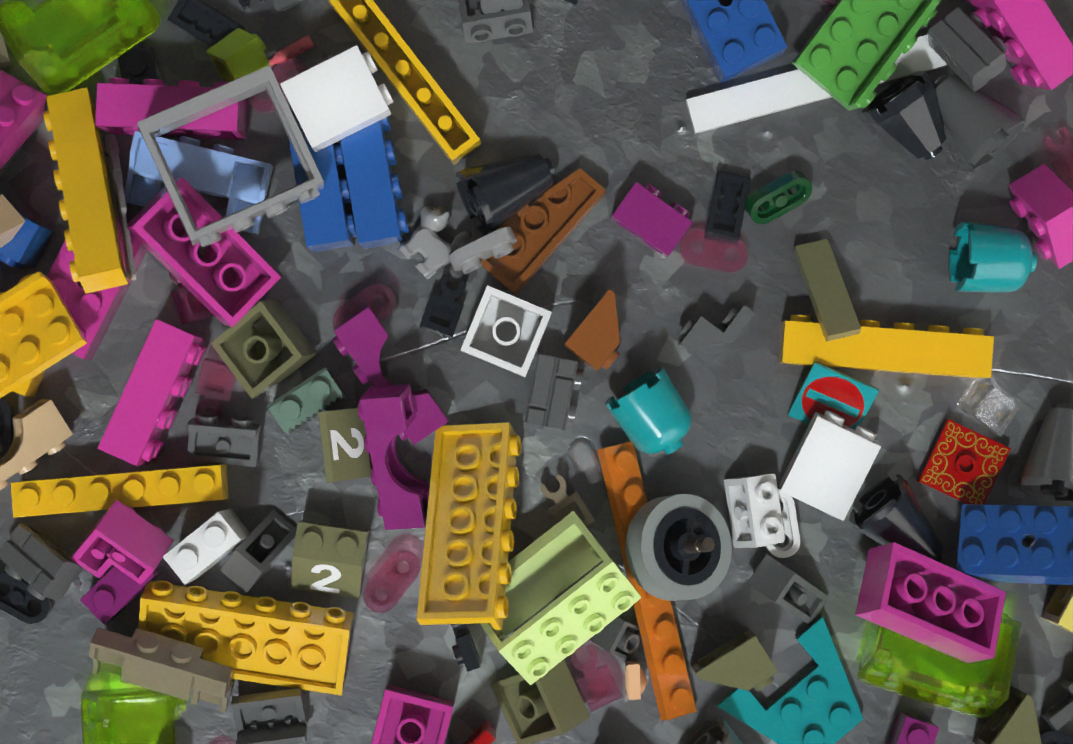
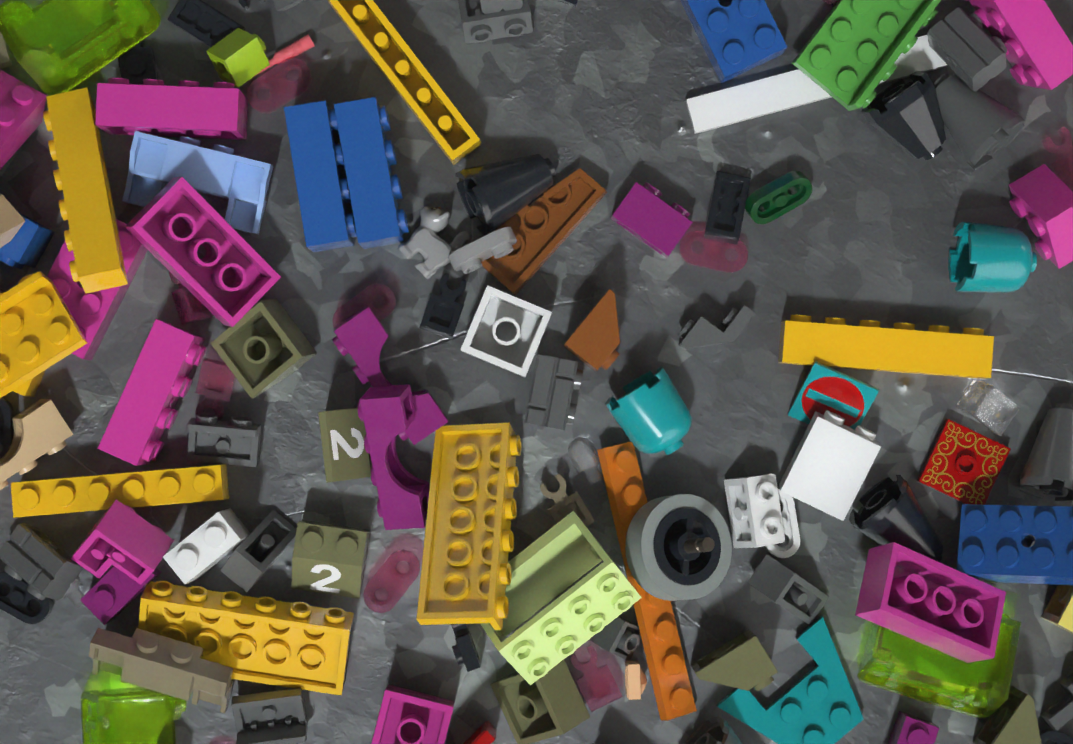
light grey sword [103,134,136,281] -> none
light grey window [137,65,324,247] -> none
sand green brick [267,367,346,433] -> none
white brick [280,45,393,152] -> none
olive tile [793,239,861,342] -> none

